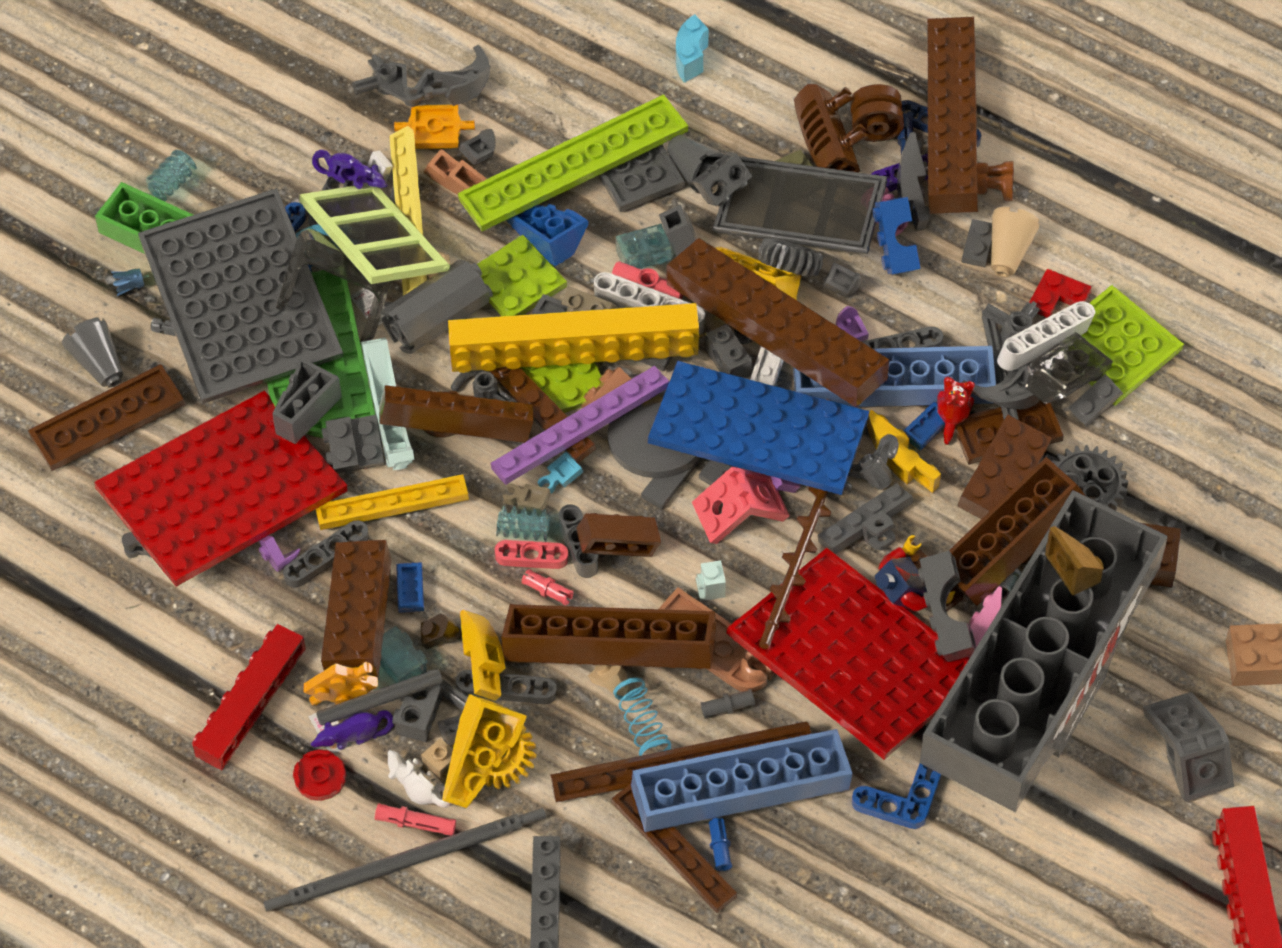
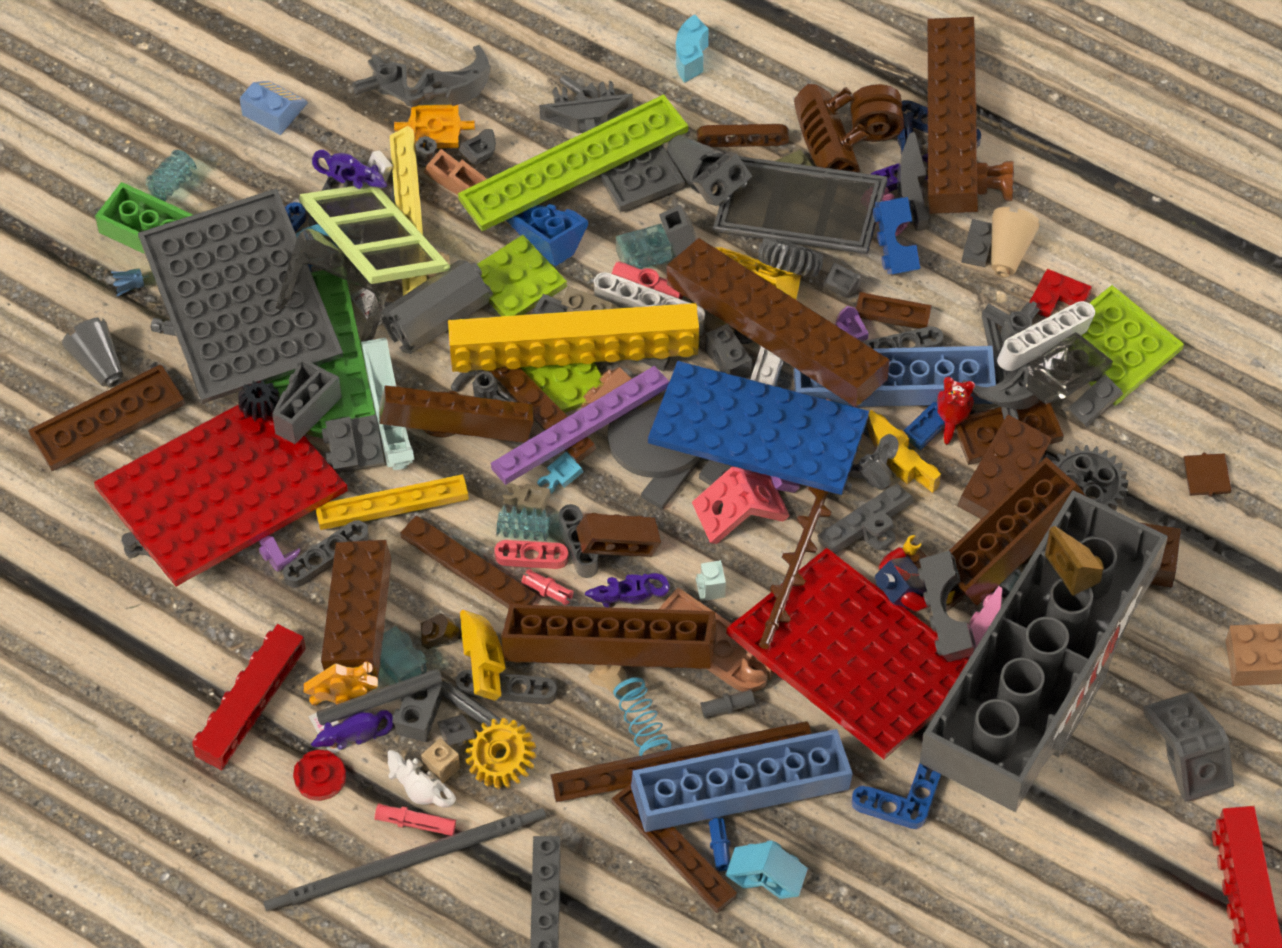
blue plate [396,562,424,613] -> none
yellow wedge [442,694,527,808] -> none
none -> black gear [238,379,280,422]
none -> medium blue slope [239,81,308,135]
none -> reddish brown plate [400,515,536,609]
none -> dark grey bush [415,136,437,168]
none -> dark grey connector [539,80,633,134]
none -> dark grey bar [560,75,598,100]
none -> dark purple animal [585,573,670,608]
none -> reddish brown beam [697,124,789,147]
none -> medium azure brick [726,841,808,899]
none -> reddish brown plate [856,292,932,329]
none -> reddish brown piece [1183,452,1232,497]

